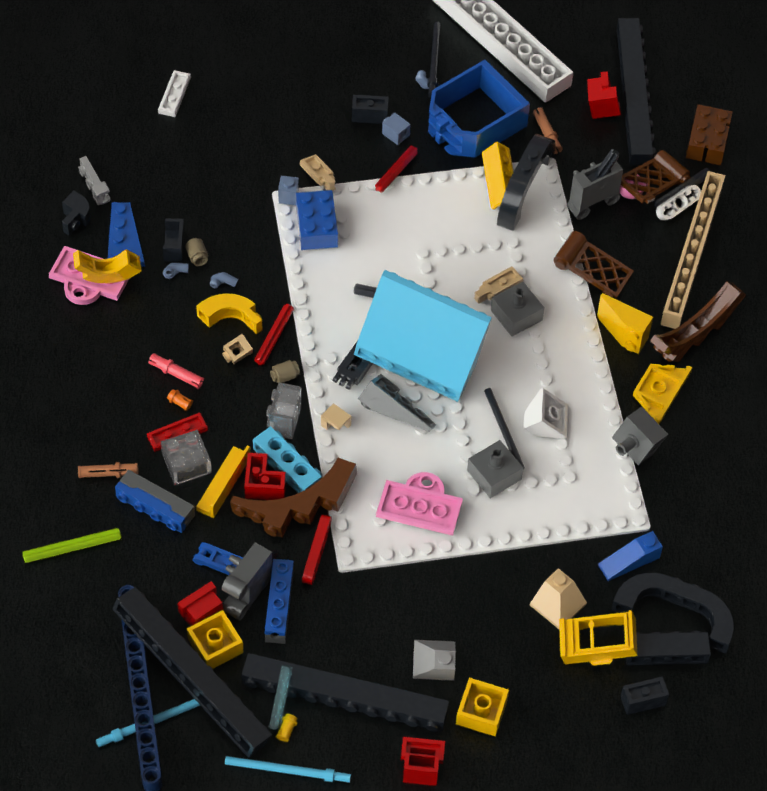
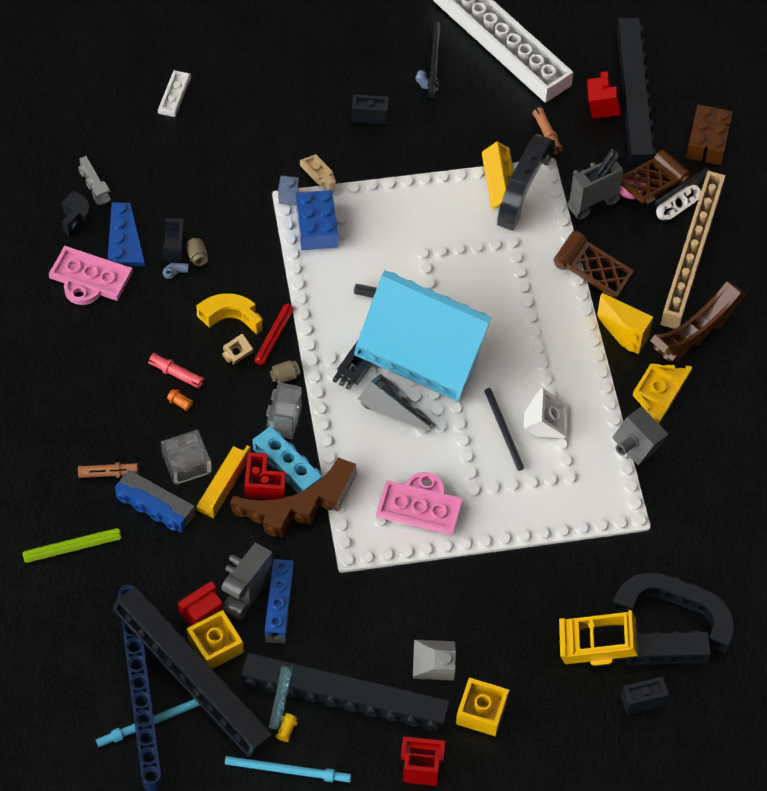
yellow arch [73,249,141,283] -> none
red tile [147,412,208,452] -> none
blue plate [192,542,243,575] -> none
sand blue arm [210,272,238,288] -> none
red beam [302,514,332,585] -> none
tan panel [321,403,351,430] -> none
red axle [375,146,418,193] -> none
sand blue brick [382,113,410,145] -> none
blue container [428,60,530,158] -> none
dark grey brick [467,440,523,498] -> none
tan hinge [474,266,523,304] -> none
dark grey brick [491,282,544,336] -> none
tan slope [530,568,587,630] -> none
blue slope [598,531,663,581] -> none

